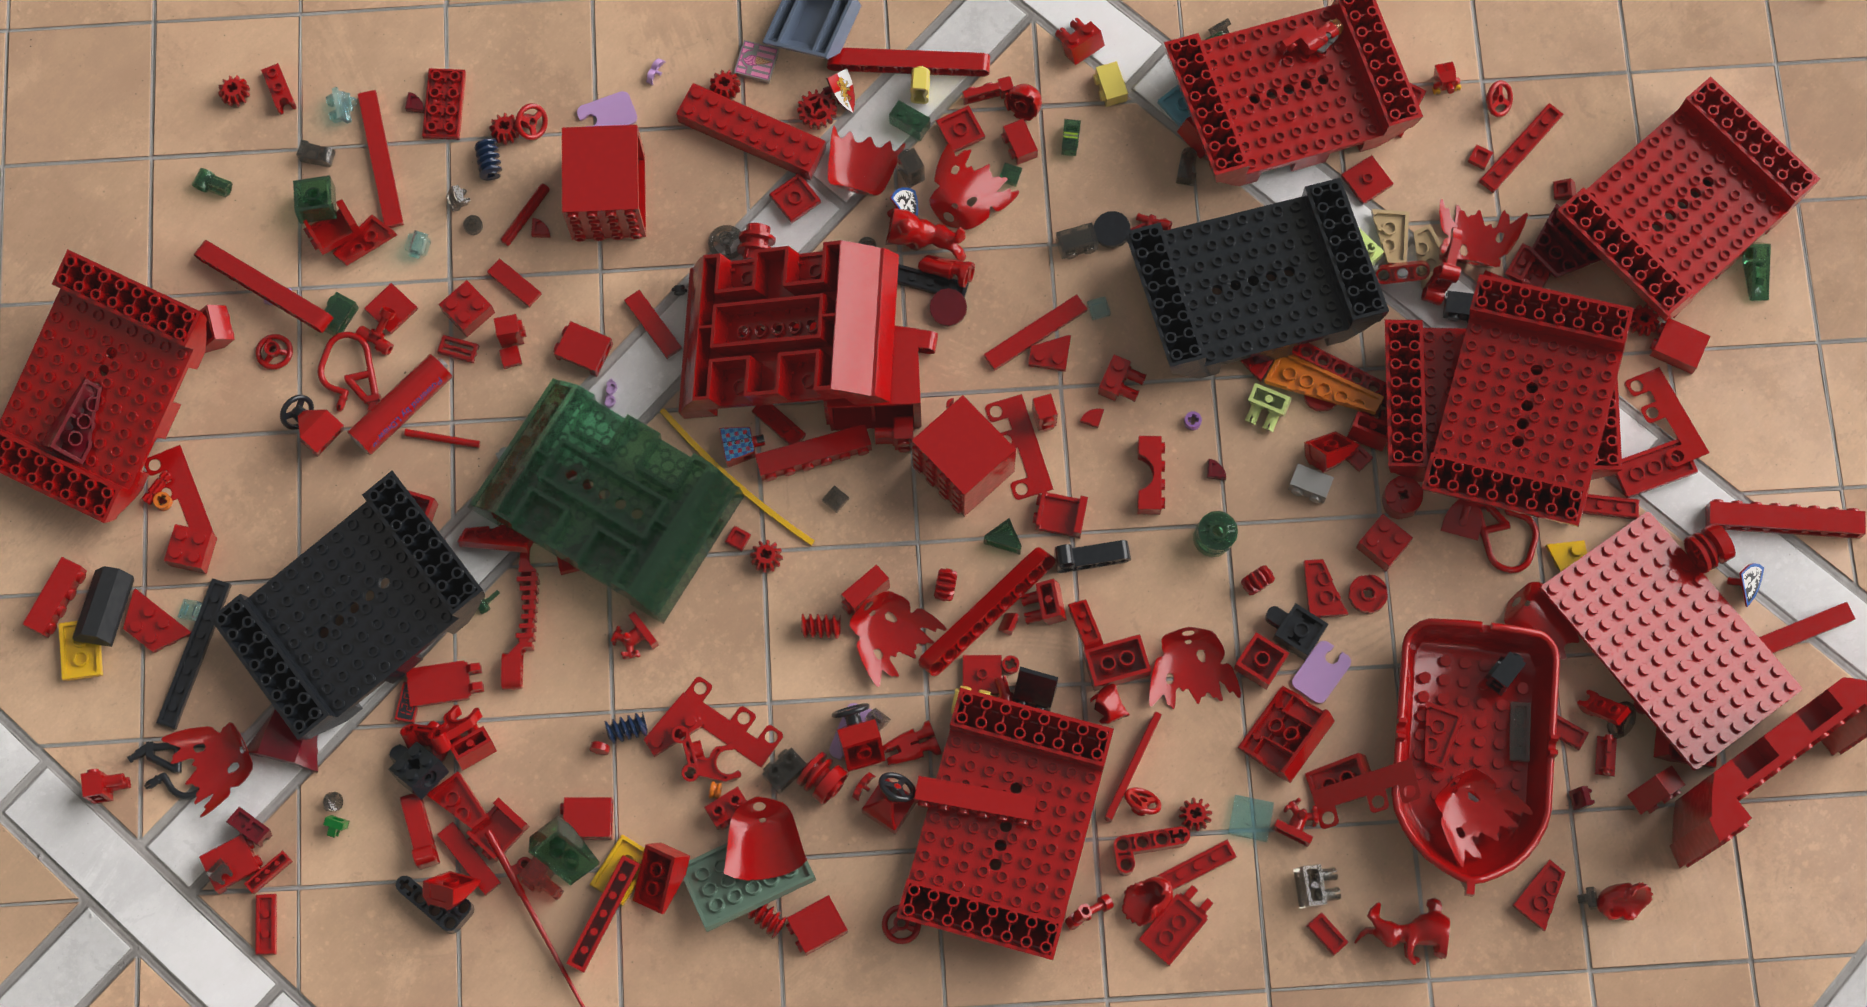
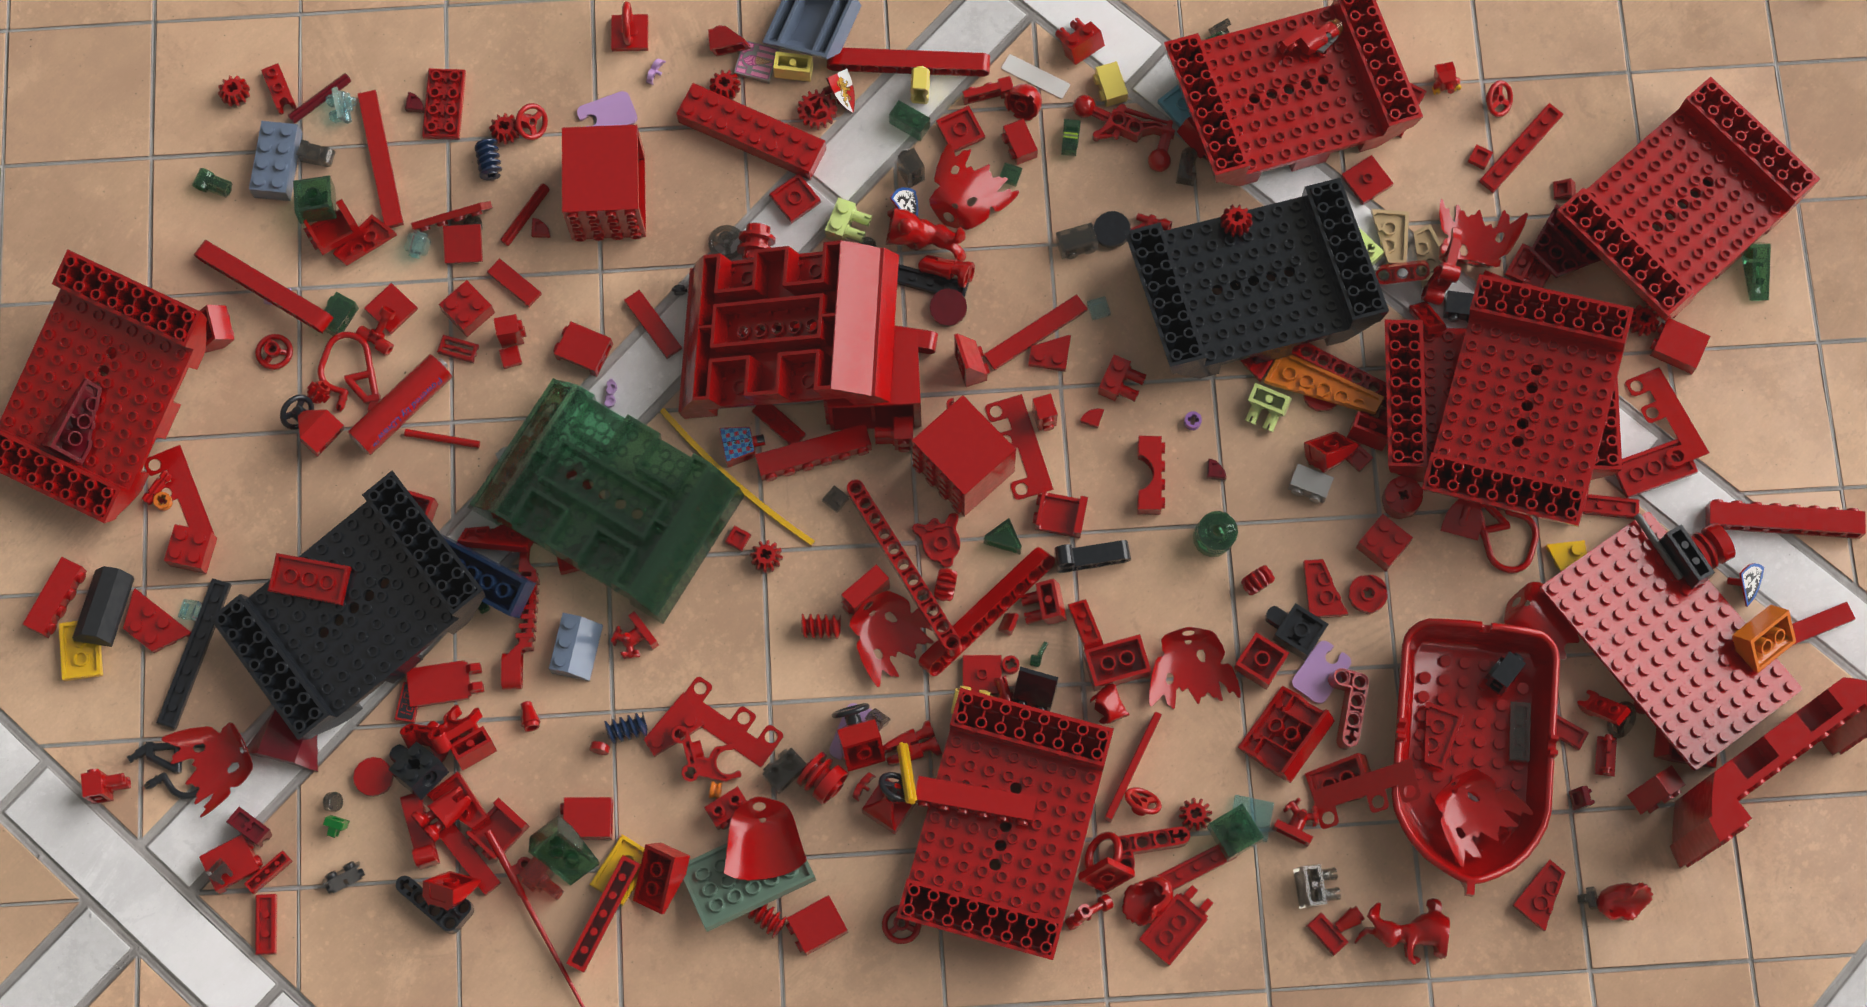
clear smoke tile [446,185,470,212] -> none
red piece [828,126,906,196] -> none
none -> sand blue brick [249,121,303,201]
none -> red tile [268,553,352,605]
none -> dark red axle [288,73,351,123]
none -> red gear [307,381,331,404]
none -> black hinge [323,861,365,894]
none -> red tile [353,757,394,797]
none -> red wing [411,201,493,232]
none -> red piece [411,786,472,842]
none -> dark blue brick [441,534,536,618]
none -> red tile [443,224,483,264]
none -> red cone [520,701,541,732]
none -> sand blue slope [549,613,603,681]
none -> red tile [611,1,649,52]
none -> red slope [708,25,751,57]
none -> light yellow brick [773,52,813,82]
none -> yellowish green brick [825,197,872,243]
none -> red beam [847,479,962,656]
none -> yellow axle [897,742,917,805]
none -> red tile [912,513,961,568]
none -> red slope [954,333,990,387]
none -> white sticker [1002,54,1070,99]
none -> clear green hand [1030,642,1048,667]
none -> red piece [1073,95,1175,172]
none -> red tile [1078,832,1135,893]
none -> clear green brick [1207,803,1264,861]
none -> red gear [1220,204,1252,237]
none -> red beam [1328,668,1369,750]
none -> red cone [1334,906,1365,933]
none -> red tile [1409,301,1446,335]
none -> dark grey bar [1634,513,1684,581]
none -> black brick [1660,524,1715,589]
none -> orange slope [1732,604,1796,673]

